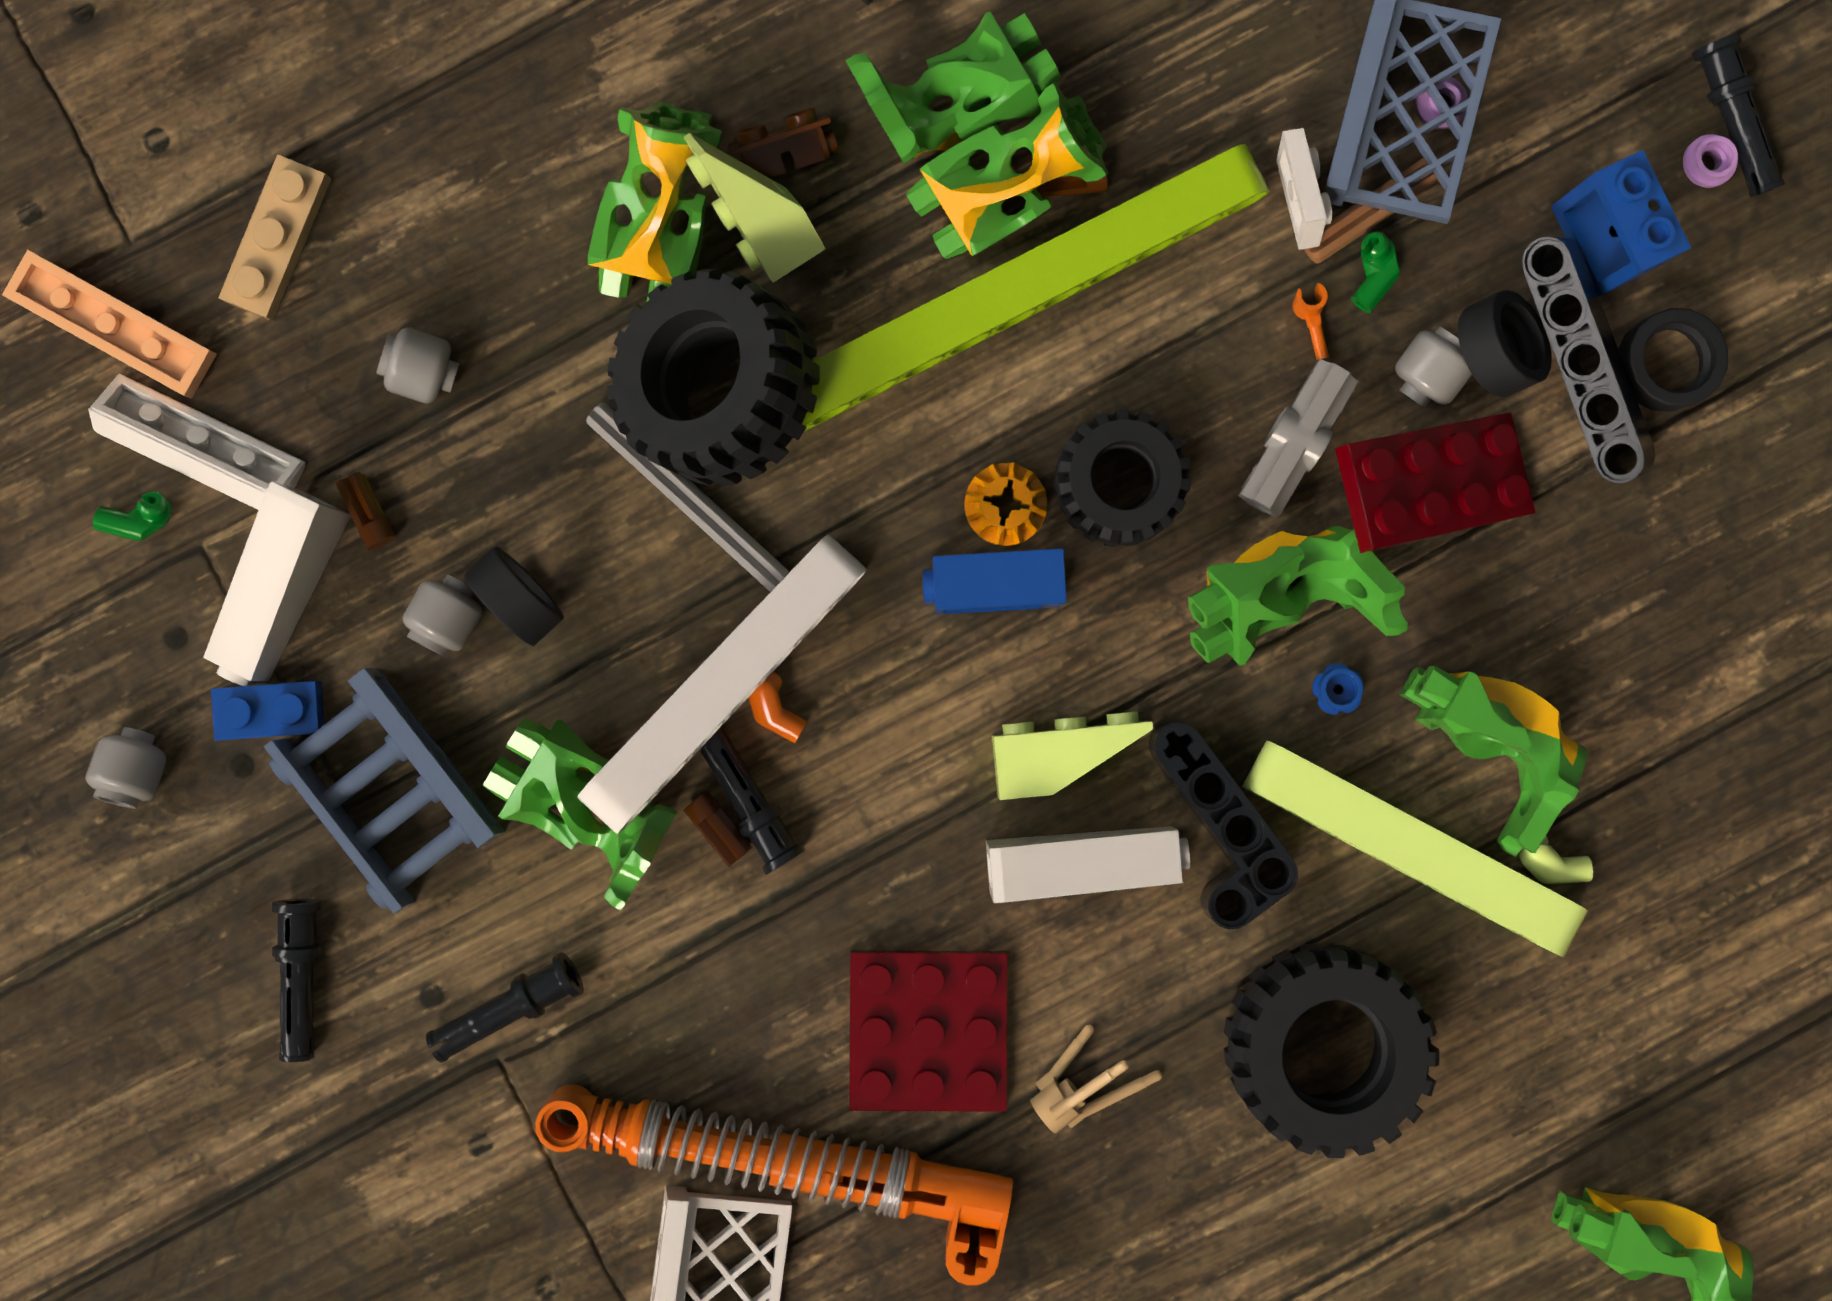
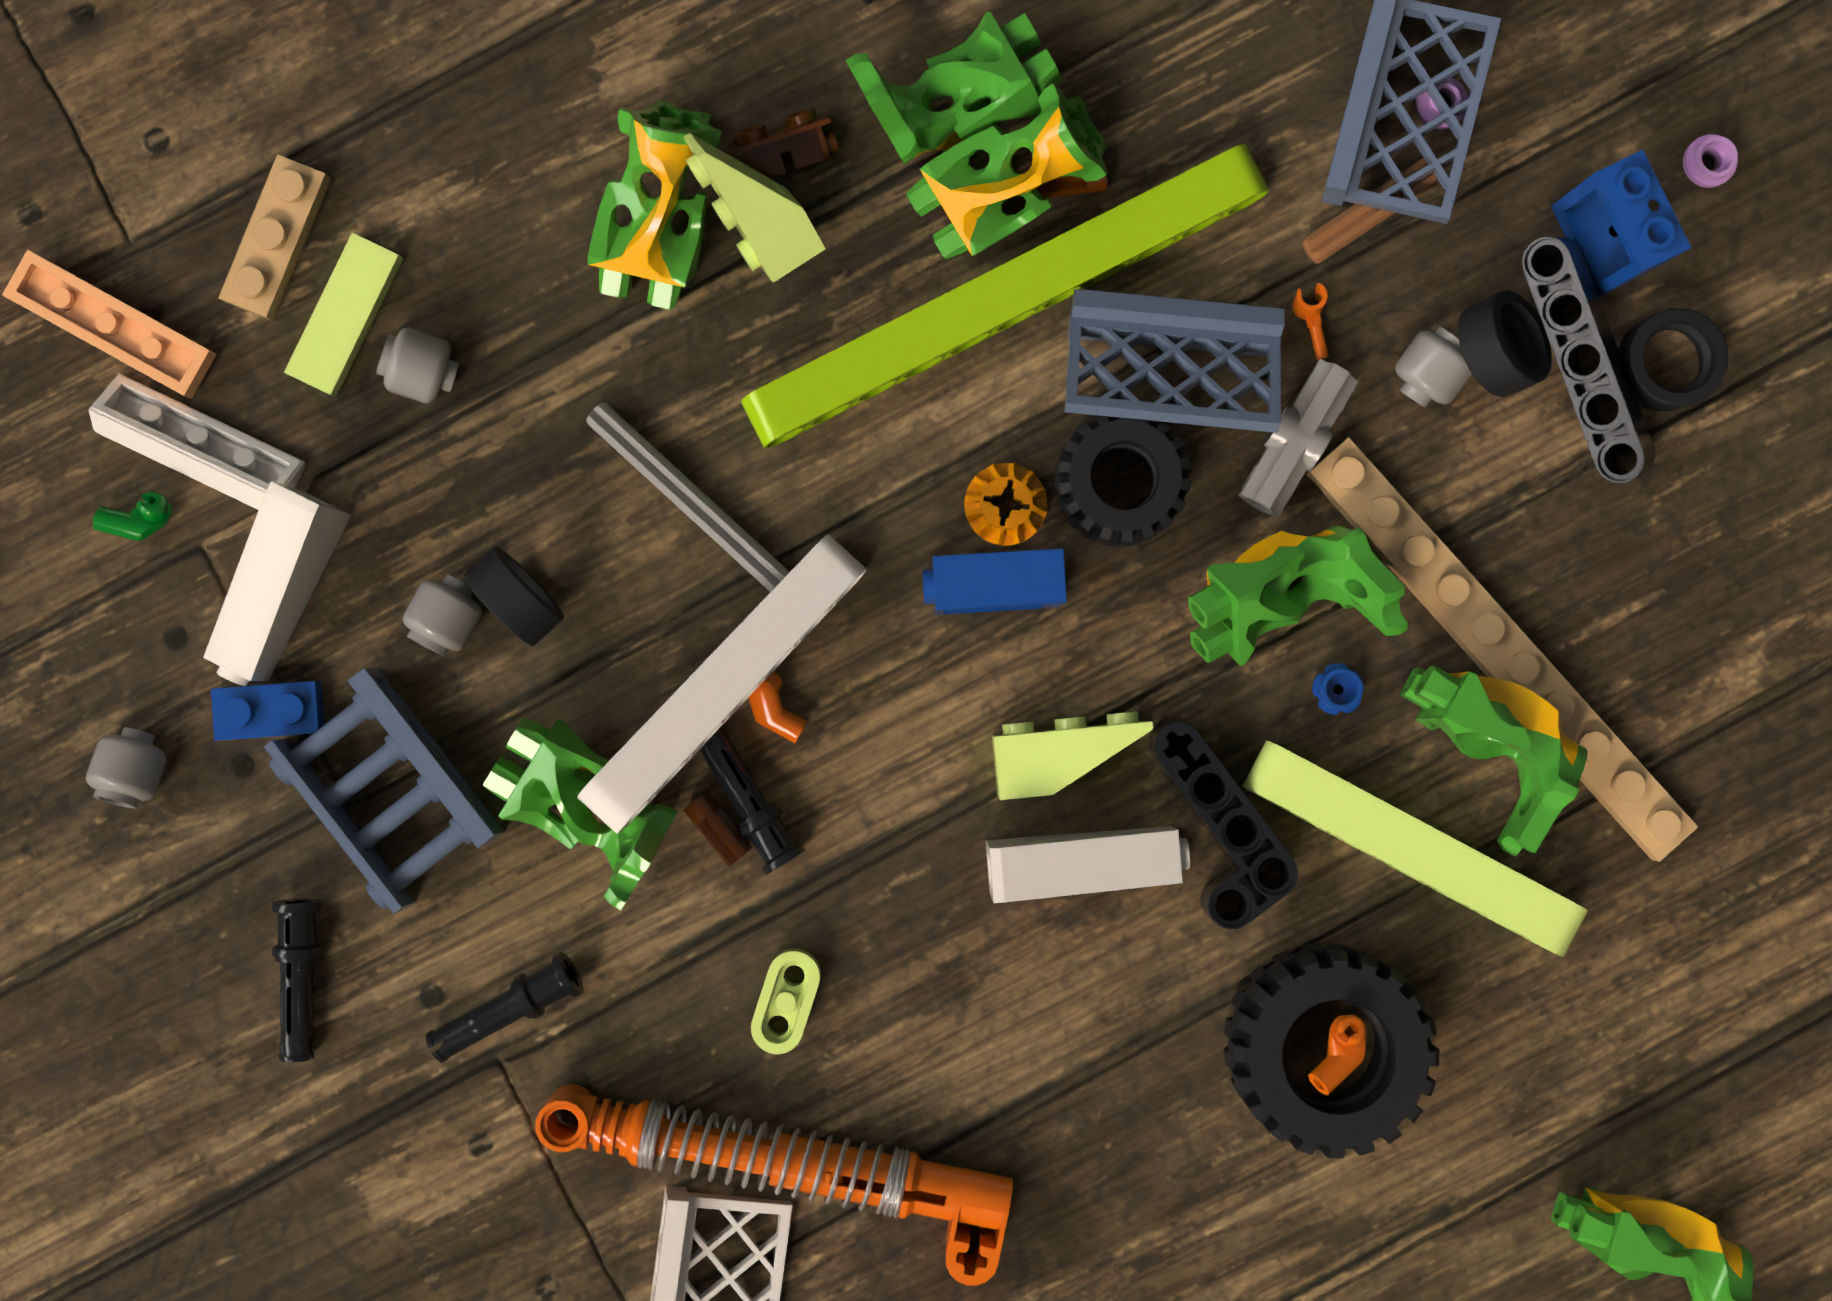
reddish brown piece [335,472,396,550] -> none
black tyre [607,269,820,486] -> none
dark red plate [849,950,1007,1112] -> none
tan plant [1030,1025,1163,1134] -> none
white plate [1276,128,1332,250] -> none
dark red plate [1335,412,1536,553] -> none
green arm [1350,231,1400,314] -> none
yellowish green arm [1519,836,1593,884] -> none
black pin [1692,33,1785,198] -> none
none -> yellowish green tile [284,233,403,397]
none -> yellowish green plate [751,948,821,1054]
none -> sand blue fence [1064,289,1285,433]
none -> tan plate [1306,437,1698,862]
none -> orange arm [1308,1014,1367,1095]

